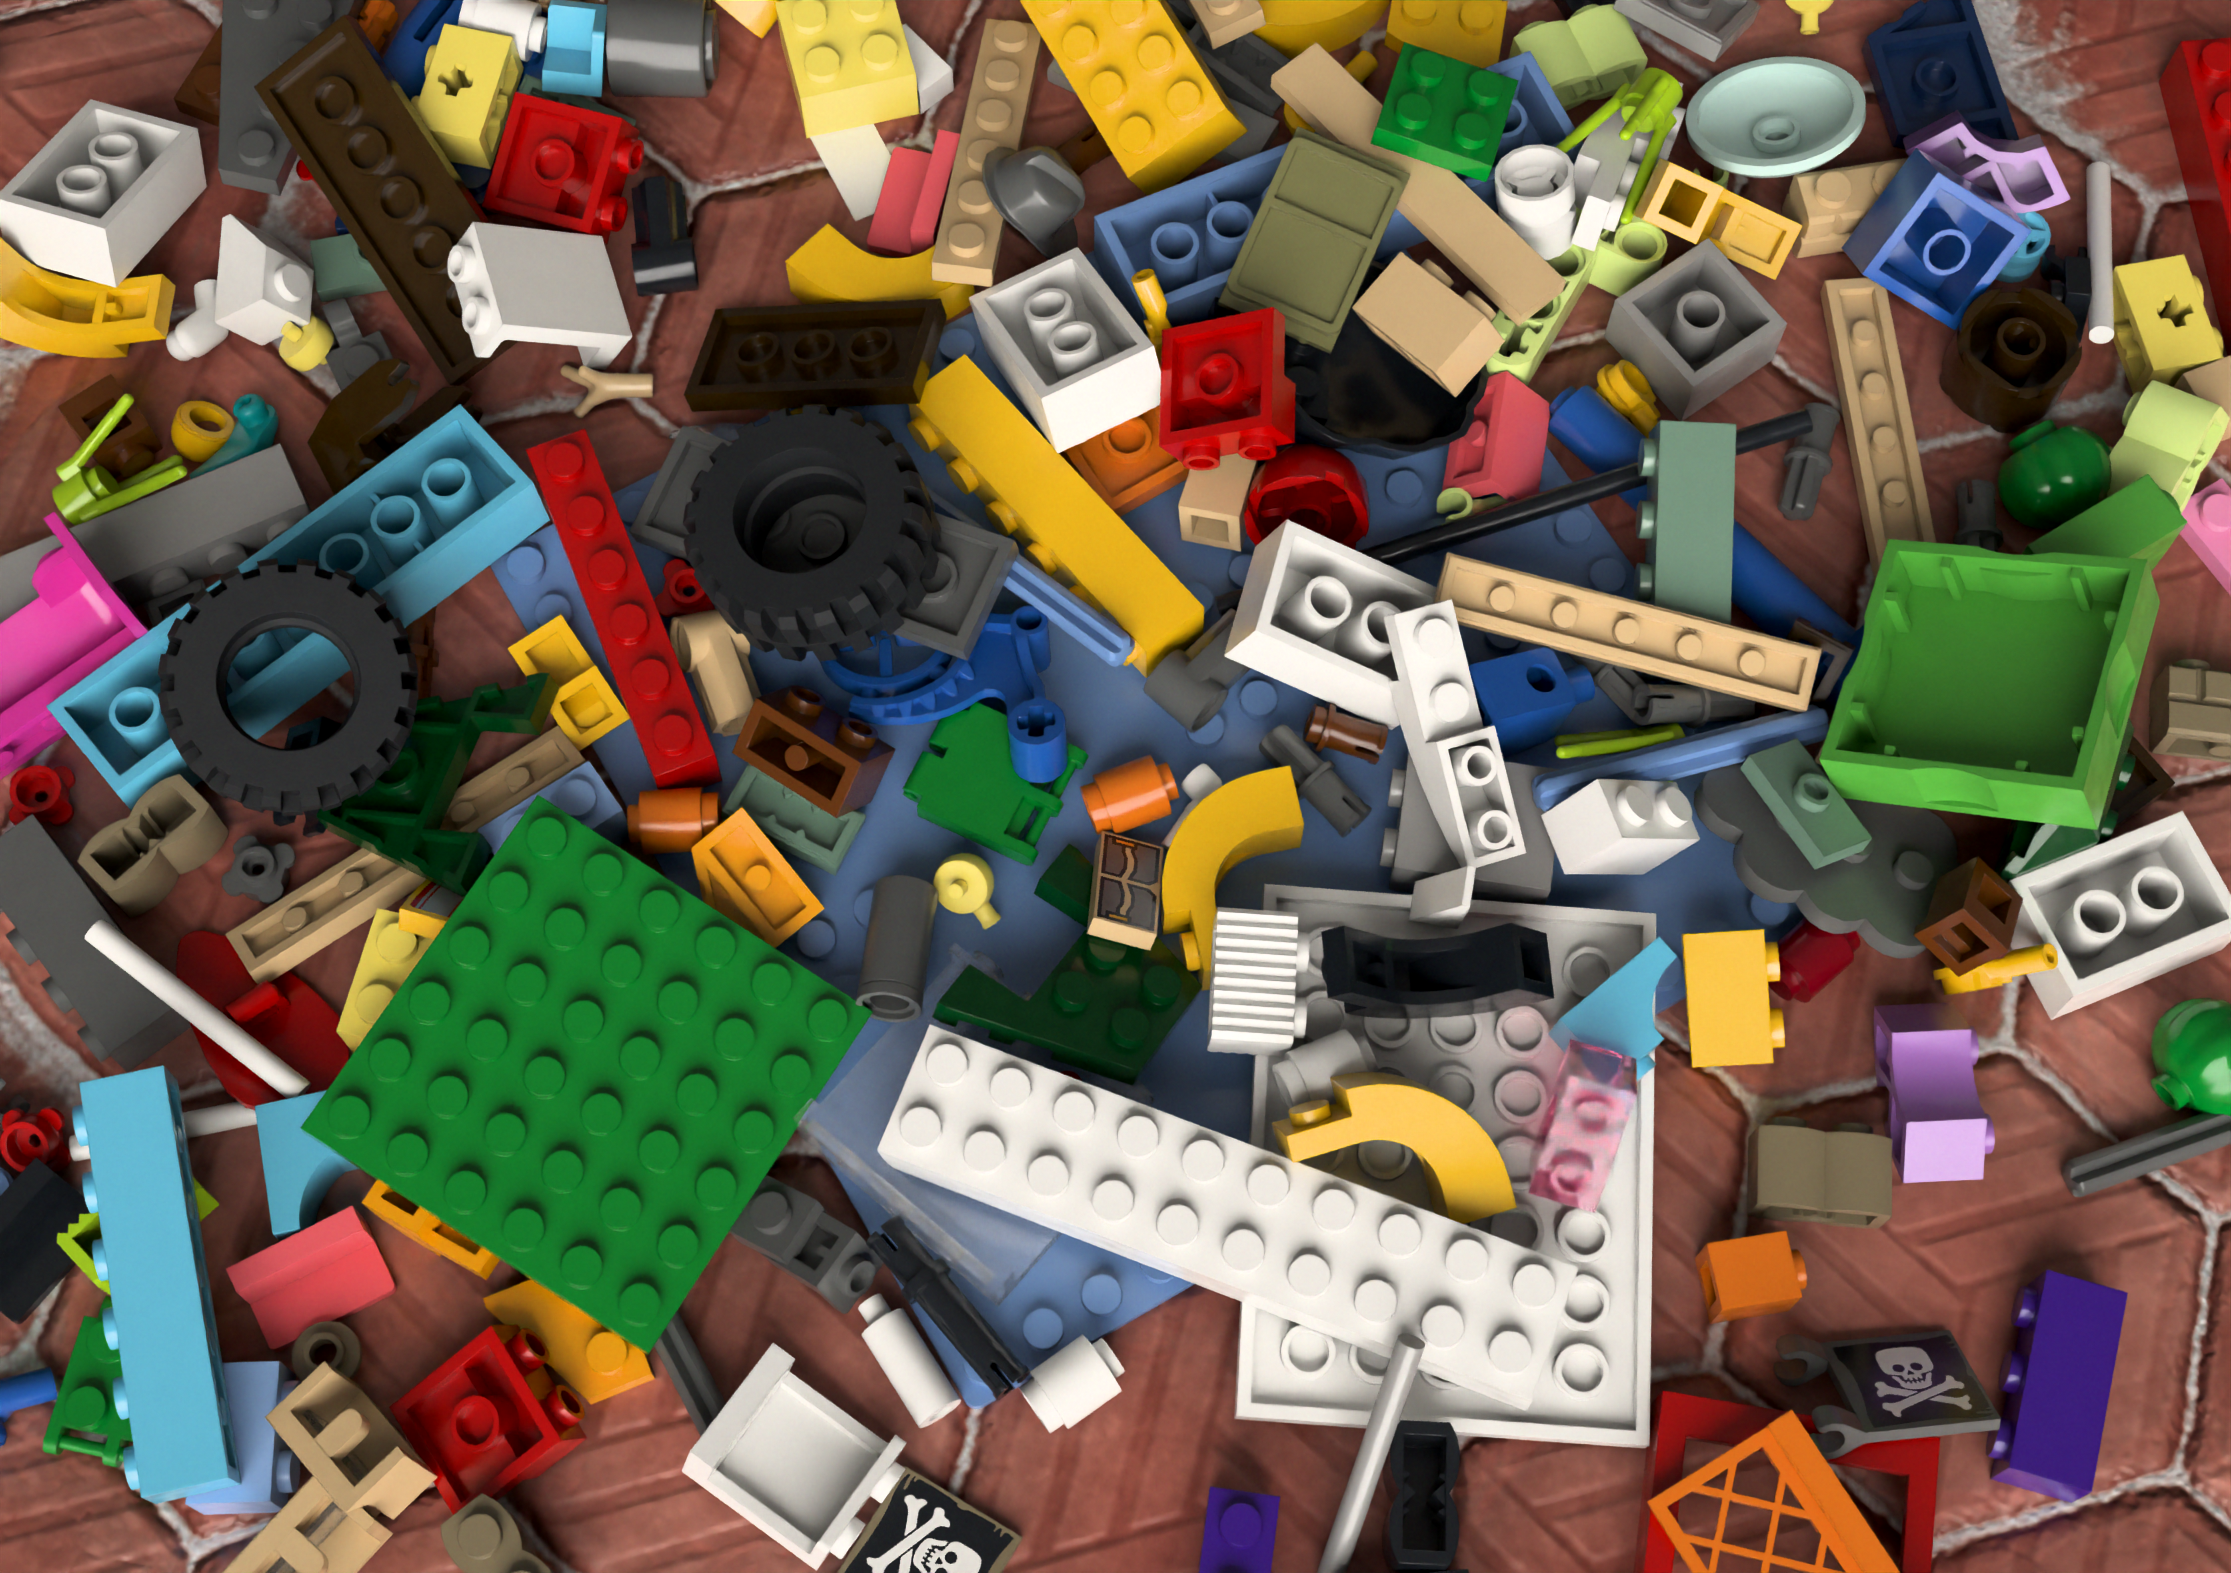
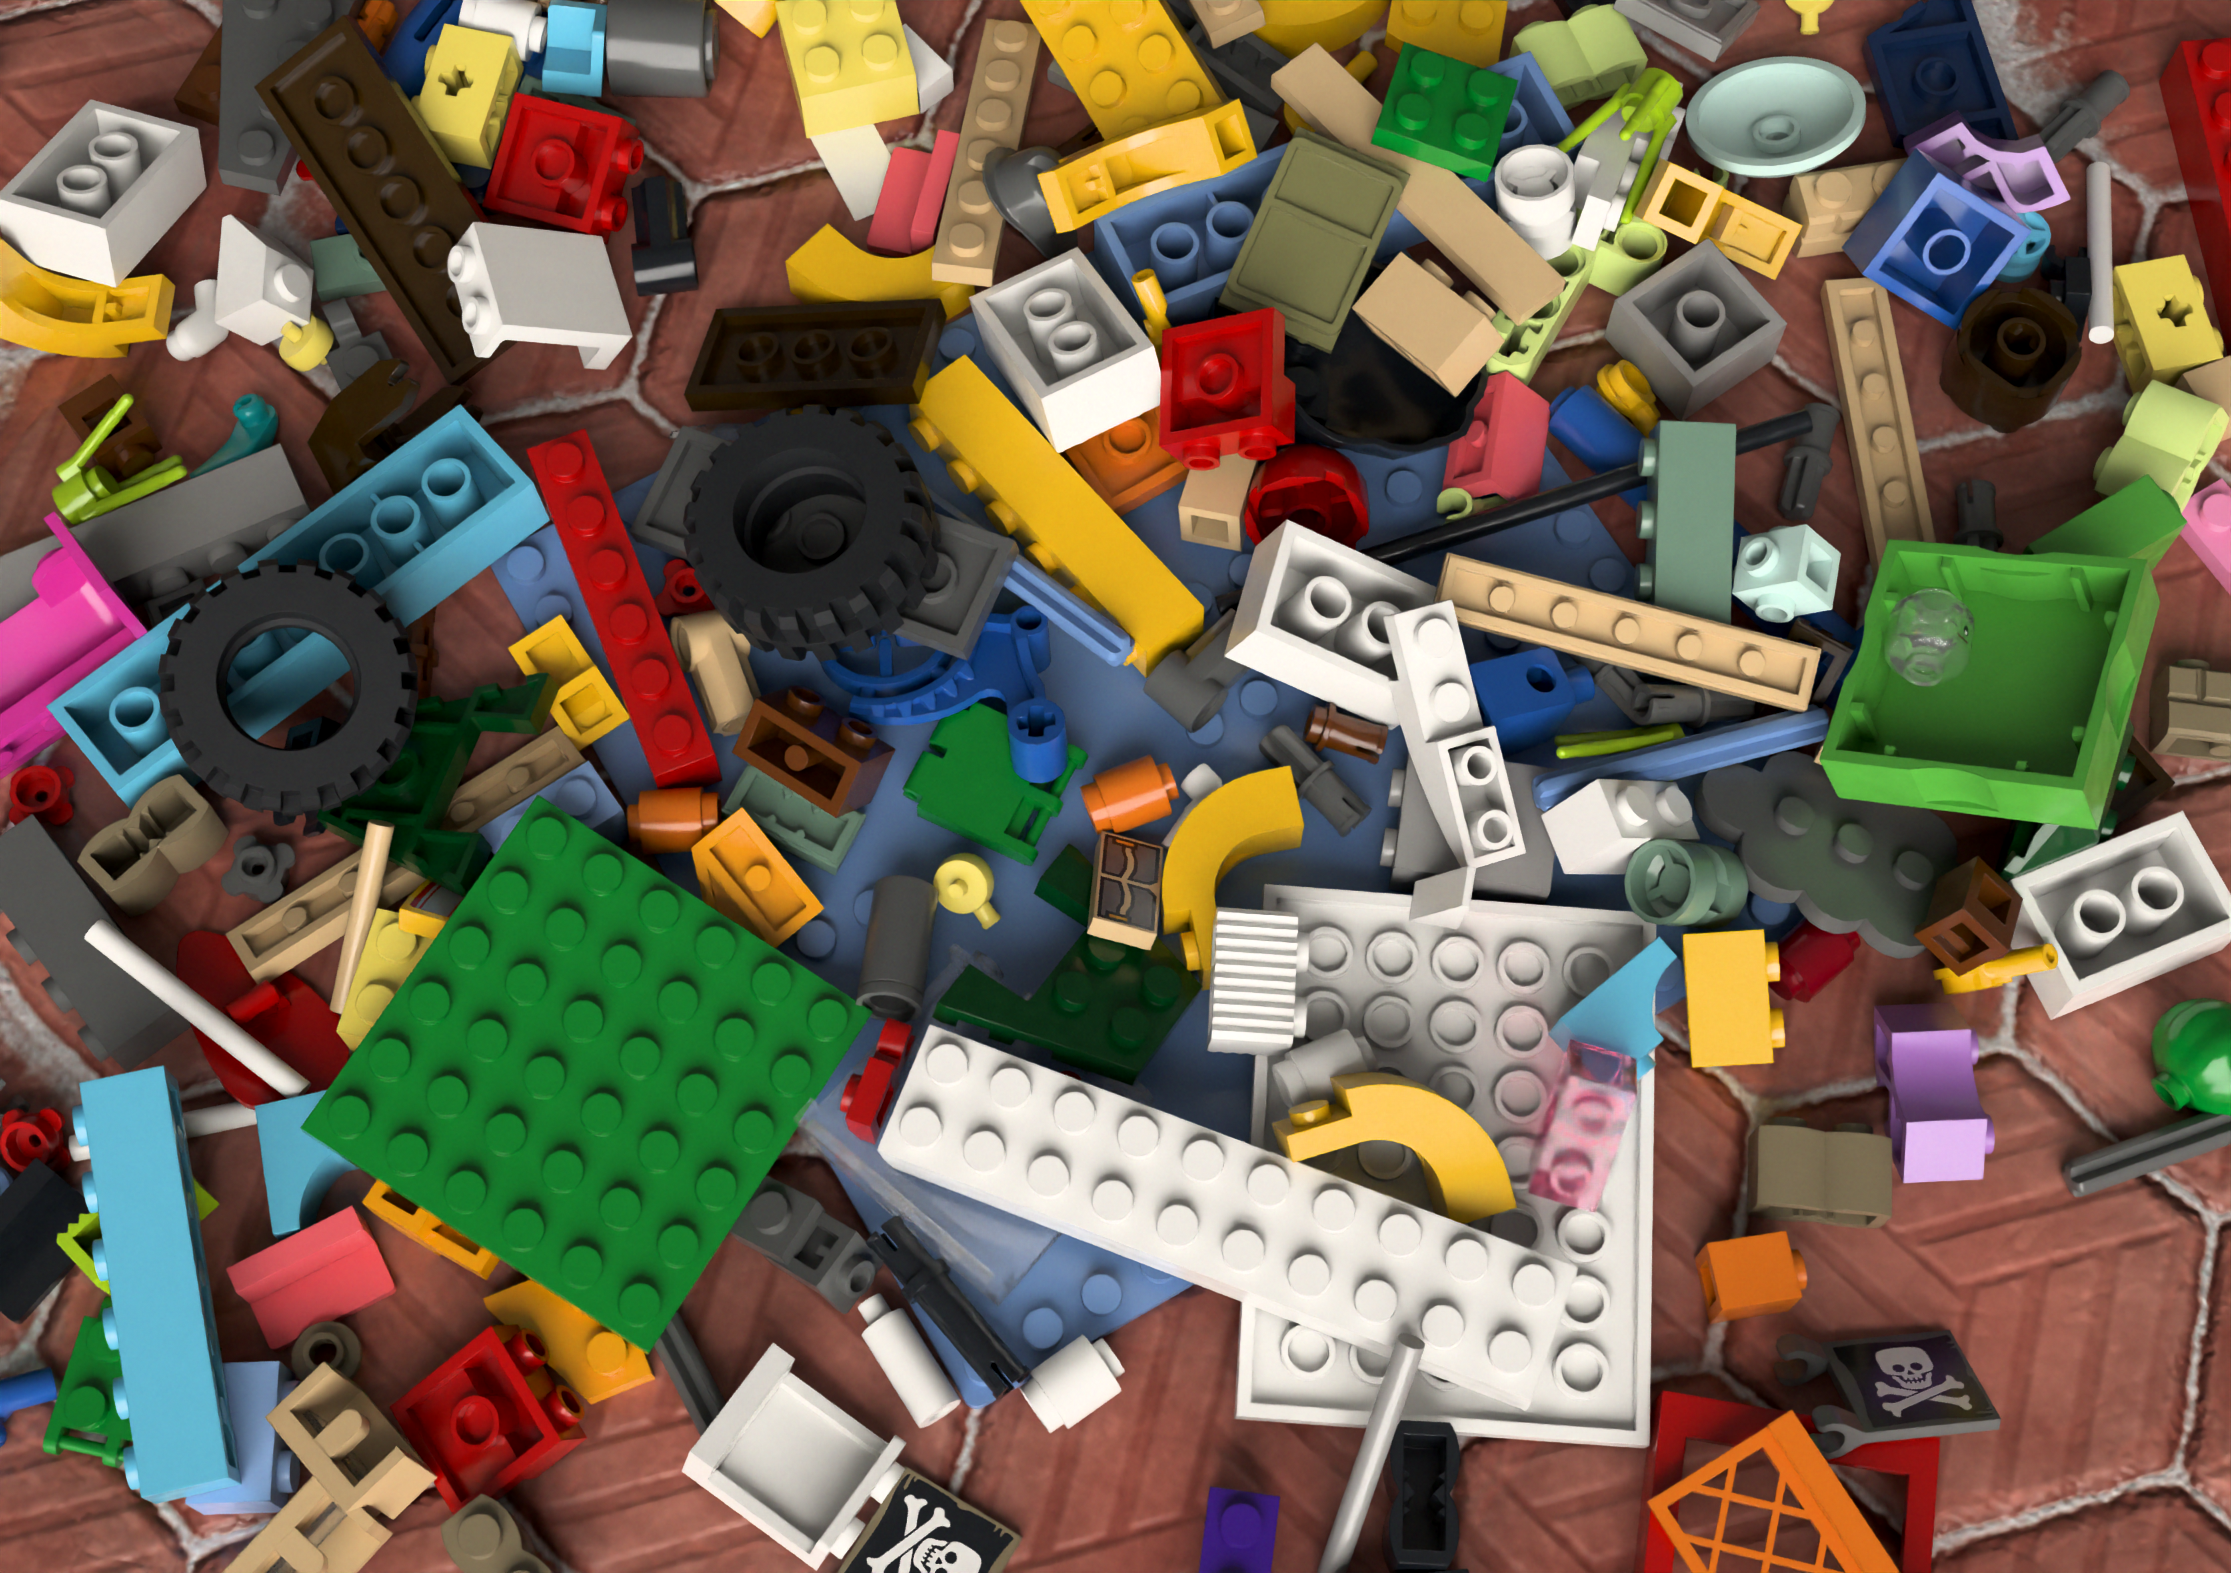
yellow piece [171,401,236,462] -> none
tan bar [561,365,653,419] -> none
black arch [1321,923,1554,1019] -> none
sand green plate [1740,738,1872,870] -> none
dark purple brick [1986,1270,2128,1503] -> none
green plant [1997,419,2112,529] -> none
none -> tan bar [330,819,395,1014]
none -> red plate [840,1017,916,1144]
none -> yellow arch [1037,98,1258,234]
none -> sand green wheel [1624,838,1749,929]
none -> light aqua brick [1732,524,1841,623]
none -> clear head [1884,588,1974,687]
none -> dark grey axle [2038,70,2130,164]

